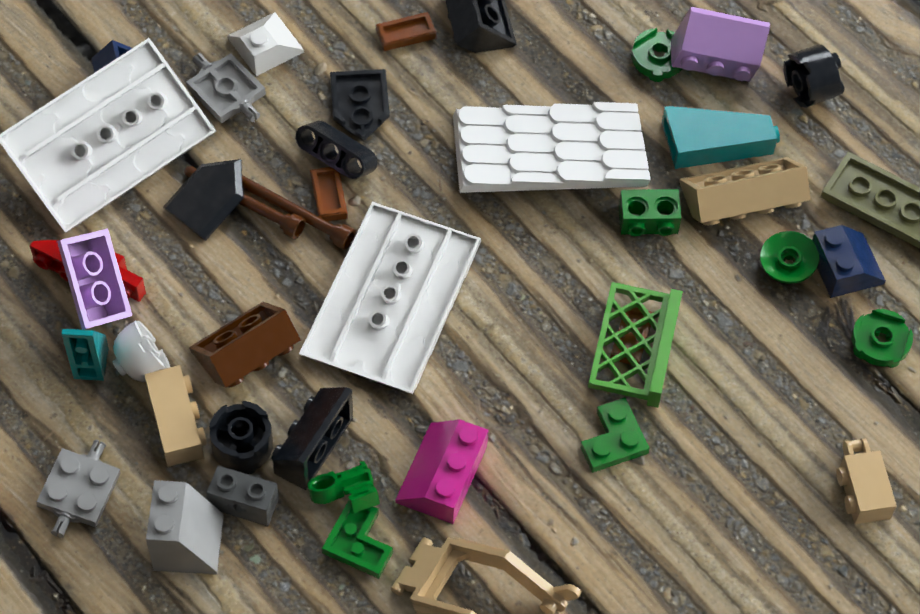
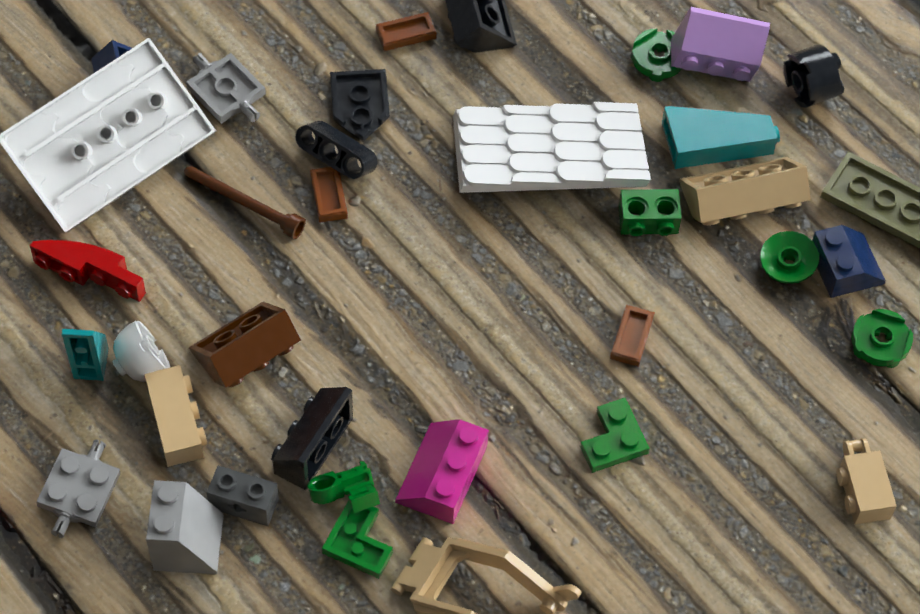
lavender slope [57,229,132,330] -> none
black tile [163,159,244,241] -> none
black brick [209,401,273,474] -> none
white slope [228,12,304,76] -> none
reddish brown piece [242,175,356,250] -> none
white piece [299,202,481,395] -> none
bright green fence [588,282,683,408] -> none

